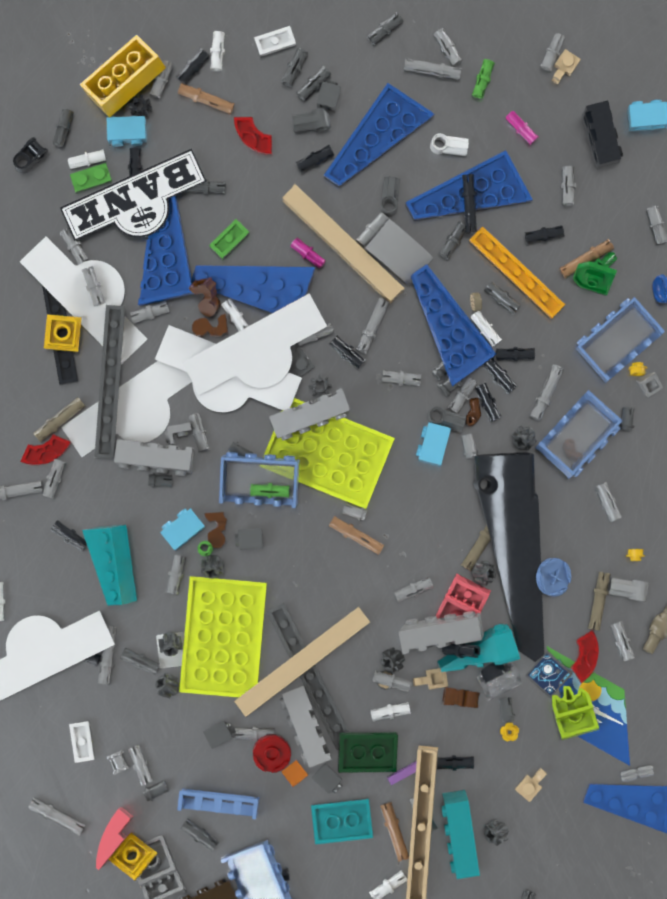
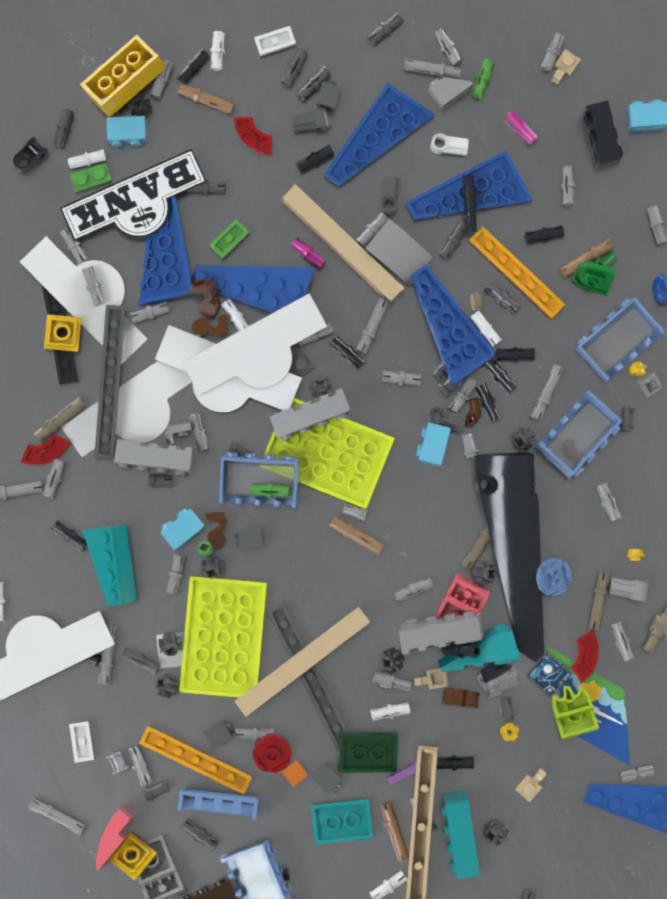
black pin [128,147,143,176] -> none
light grey wedge [280,686,332,768] -> none
none -> light orange plate [139,726,252,794]
none -> light grey slope [428,77,473,110]

